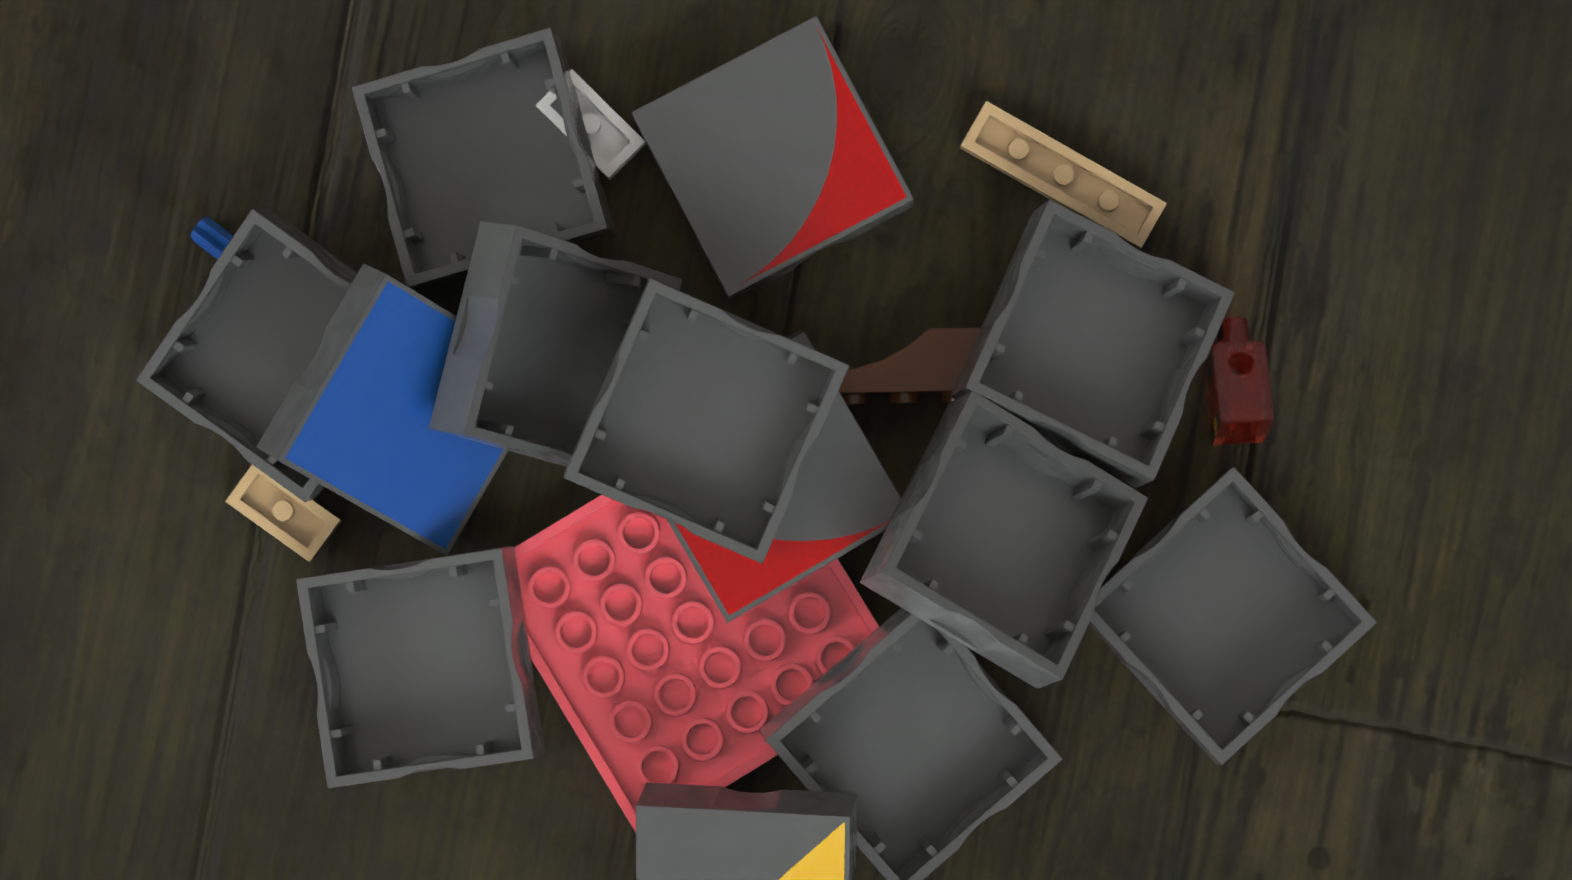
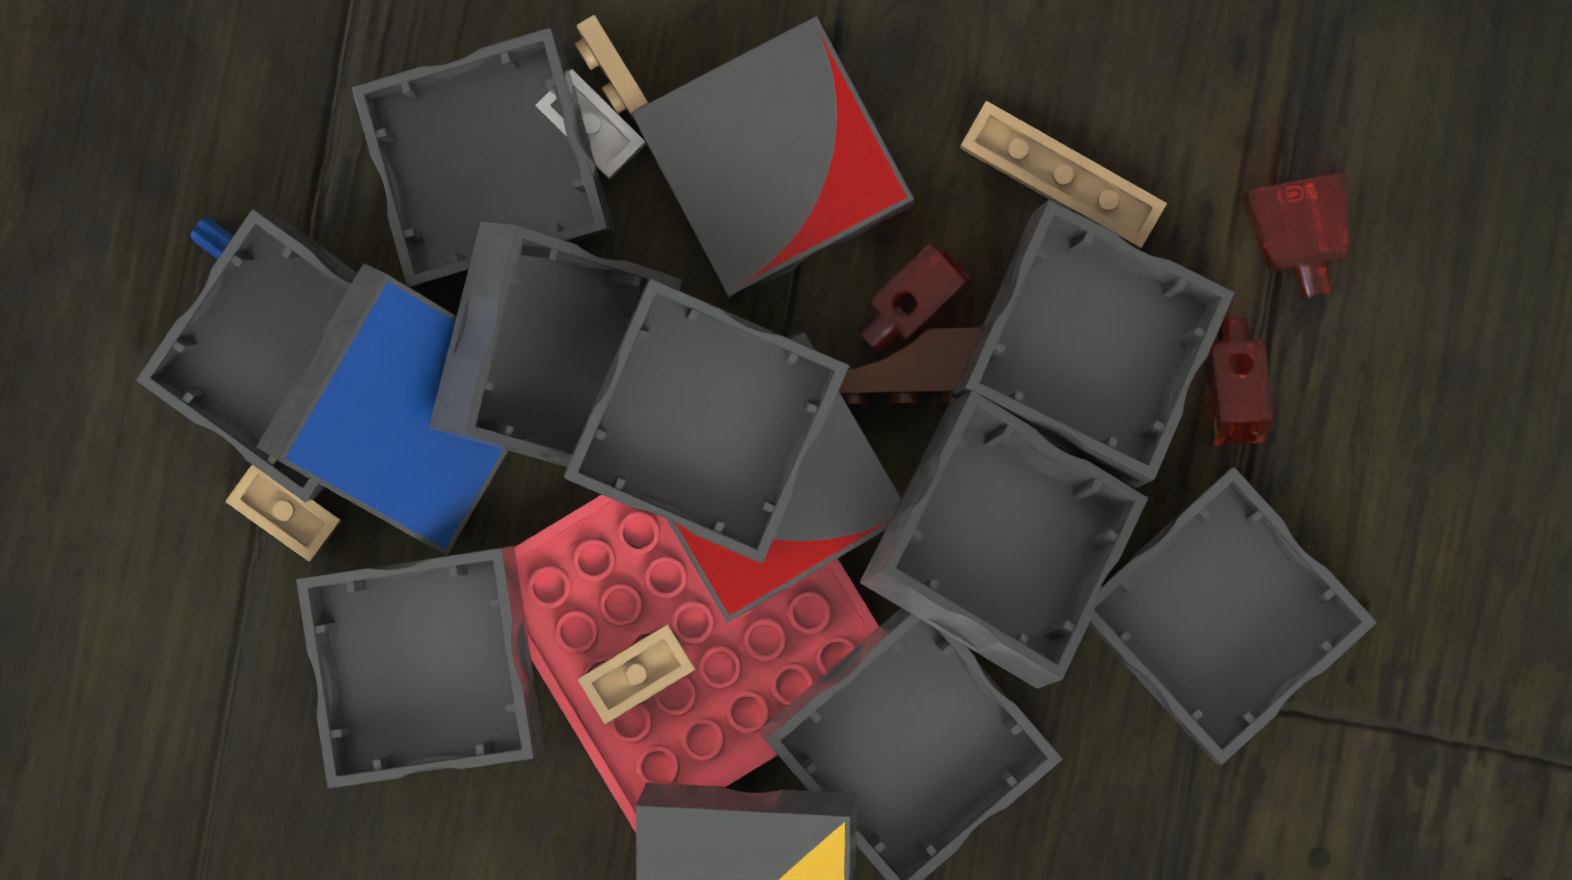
none -> tan plate [575,15,648,121]
none -> tan plate [577,624,696,725]
none -> clear red torso [858,243,974,352]
none -> clear red torso [1242,171,1349,299]

